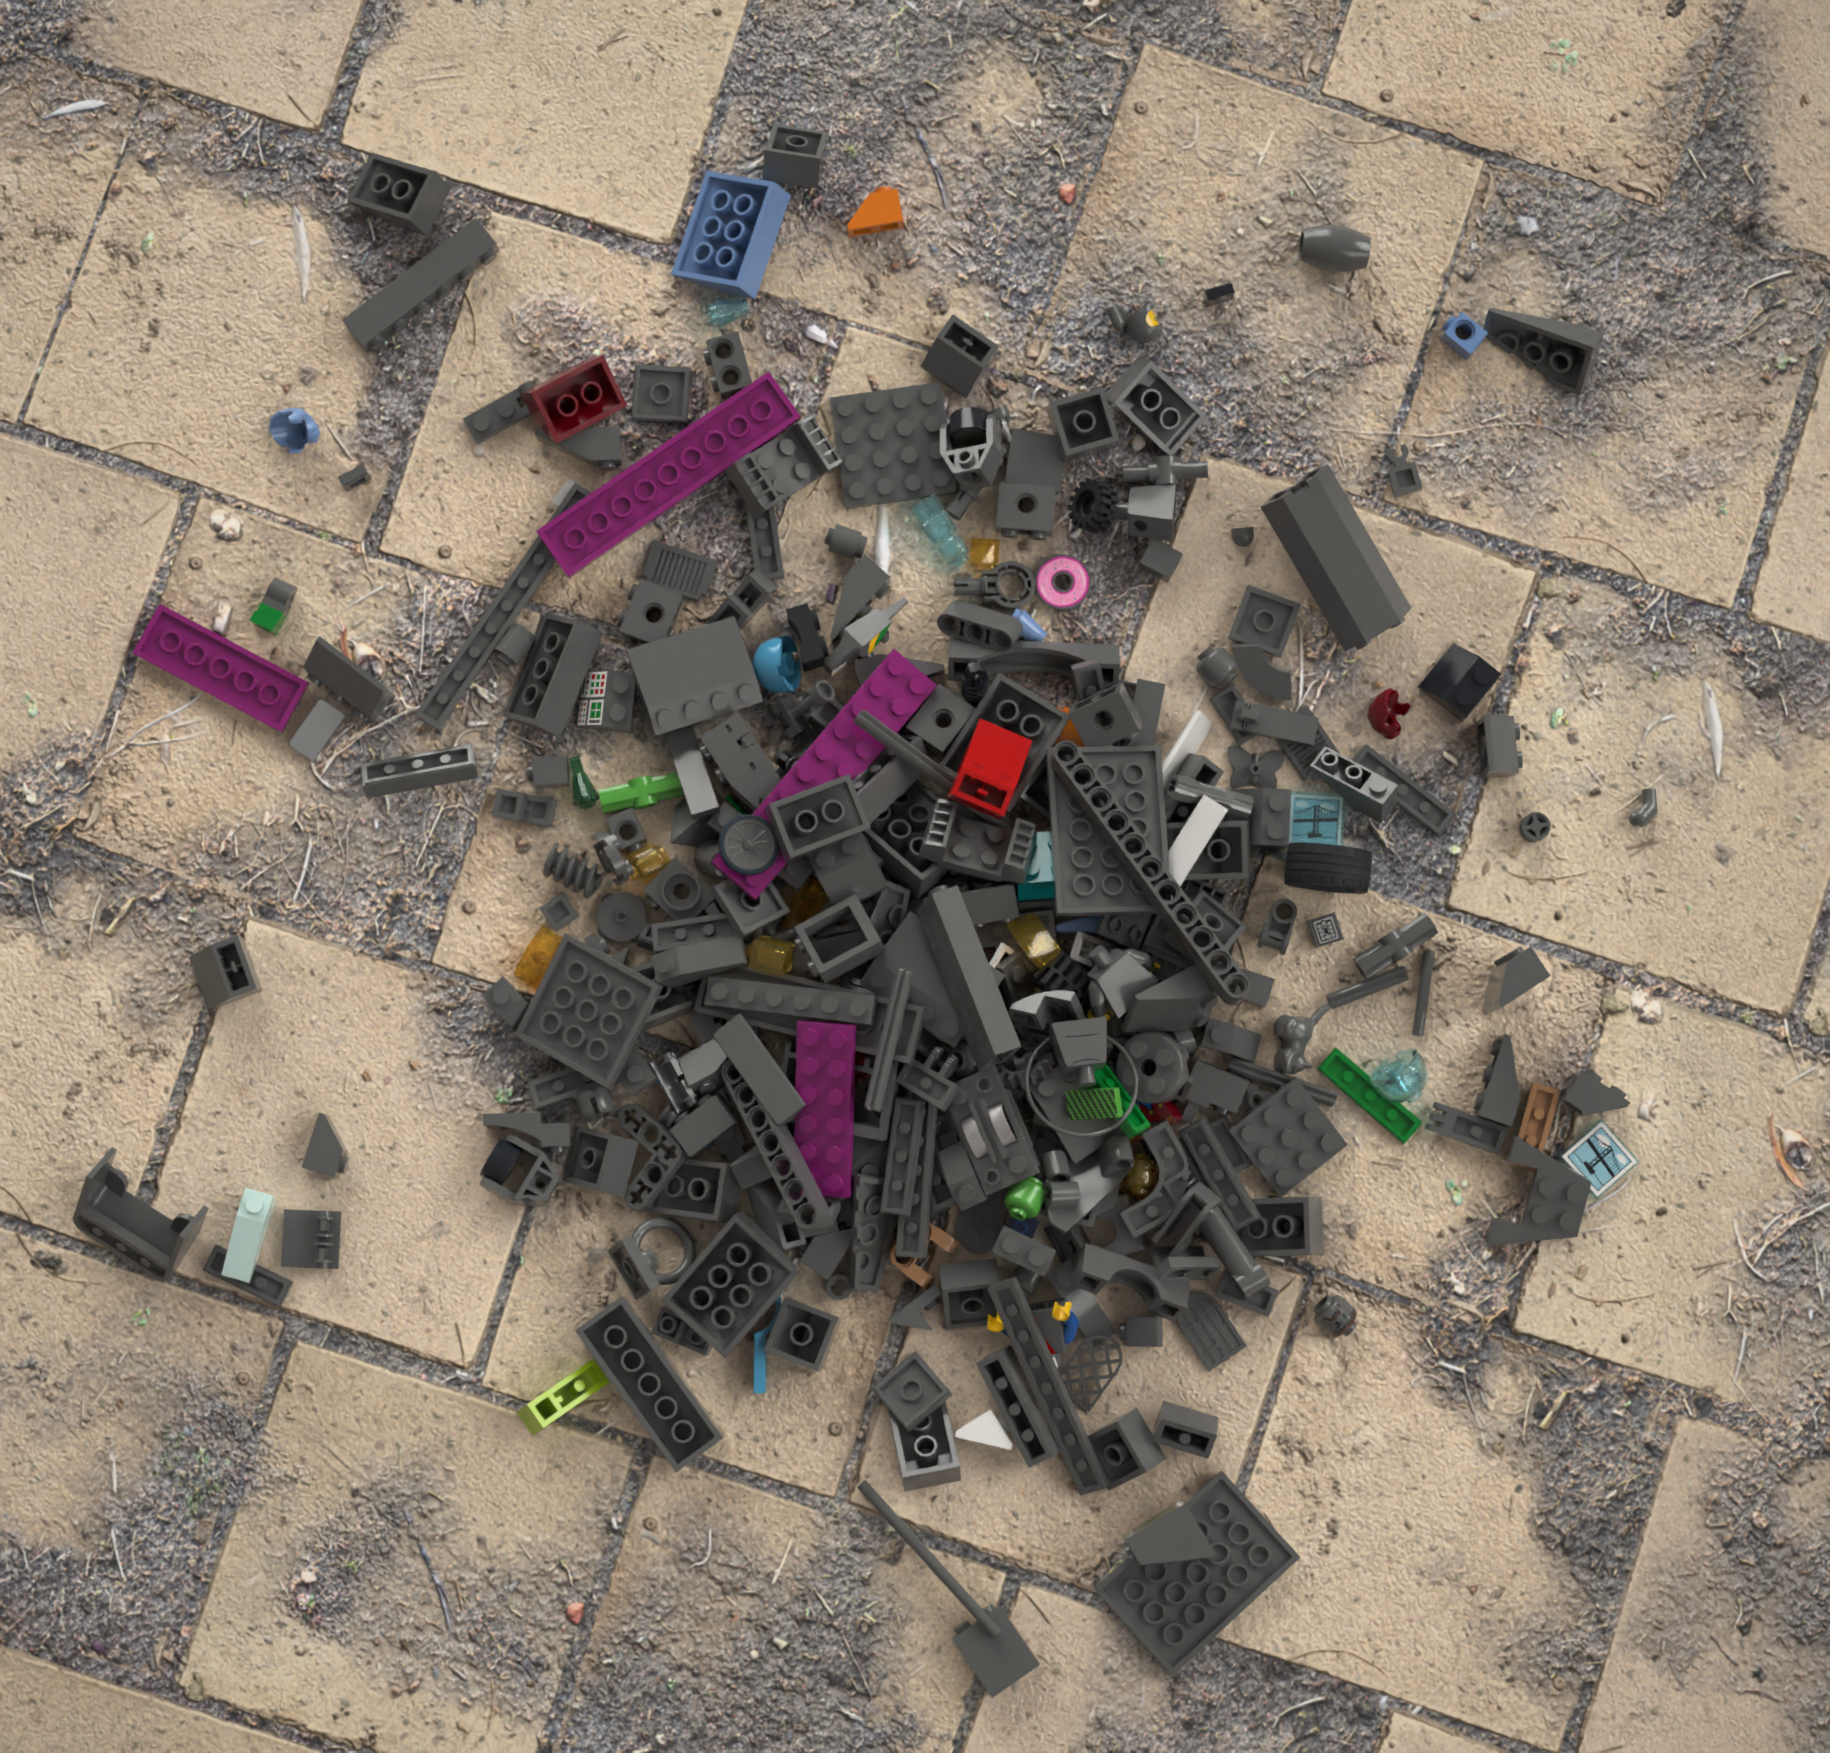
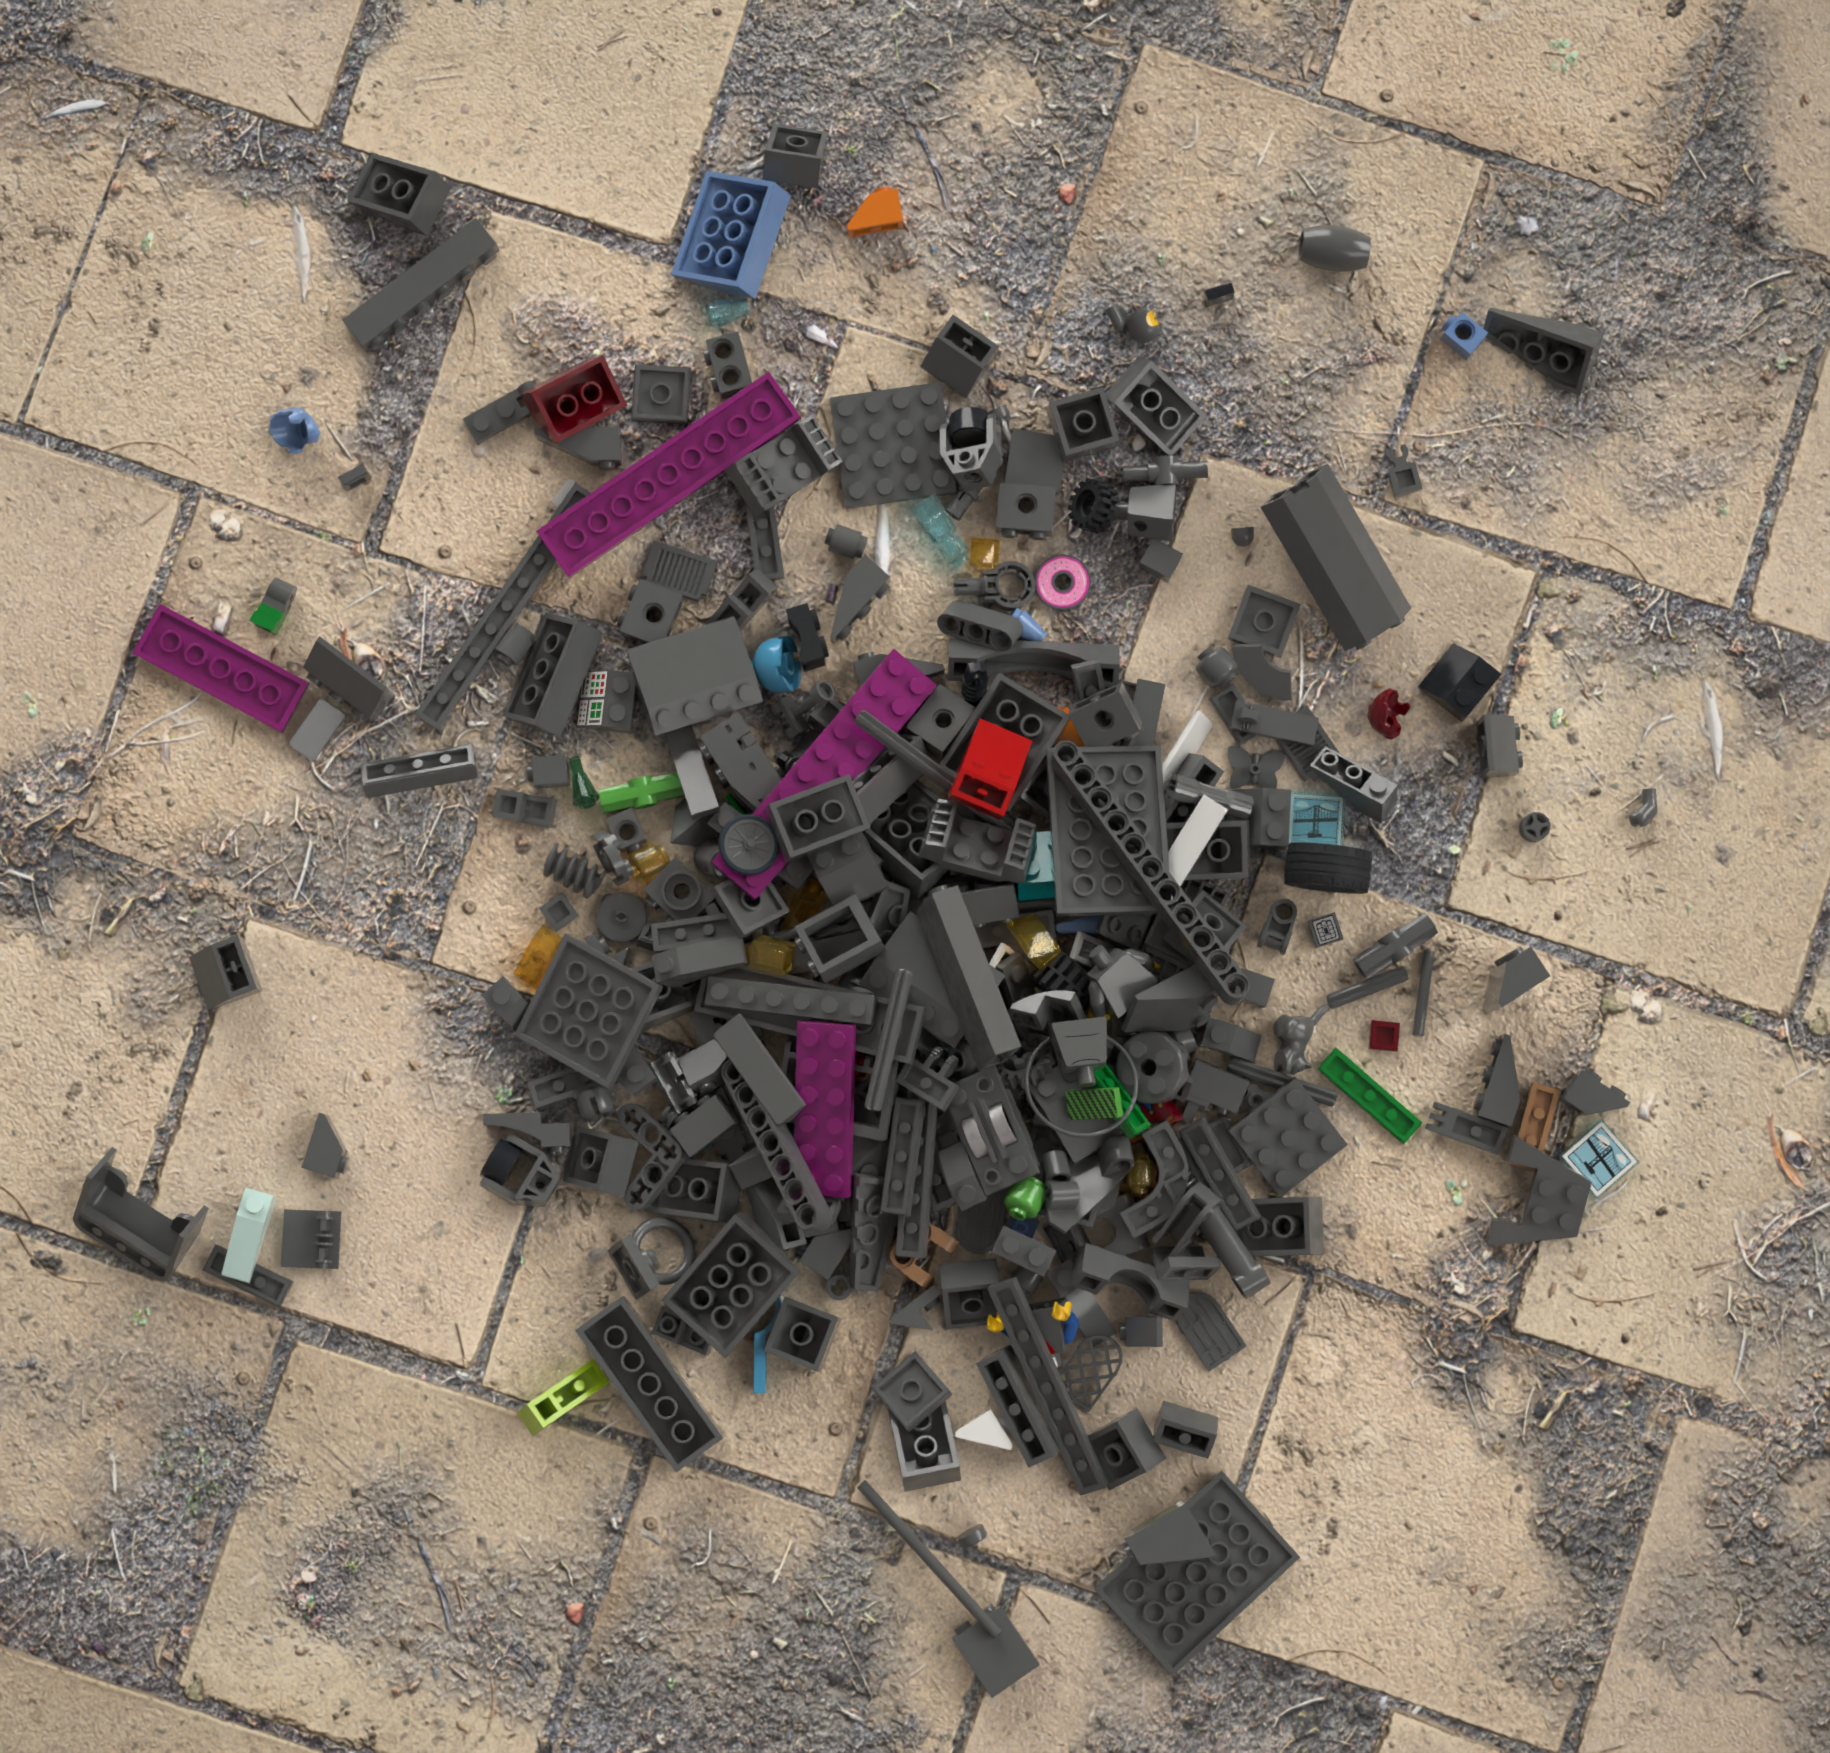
animal [824,597,908,676] -> none
dark grey plate [1214,1269,1279,1317] -> none
dark grey head [1314,1295,1357,1338] -> none
dark grey tile [1353,744,1456,837] -> none
clear light blue cylinder [1370,1048,1429,1103] -> none
none -> dark grey tile [957,1524,988,1548]
none -> dark red tile [1368,1020,1400,1052]

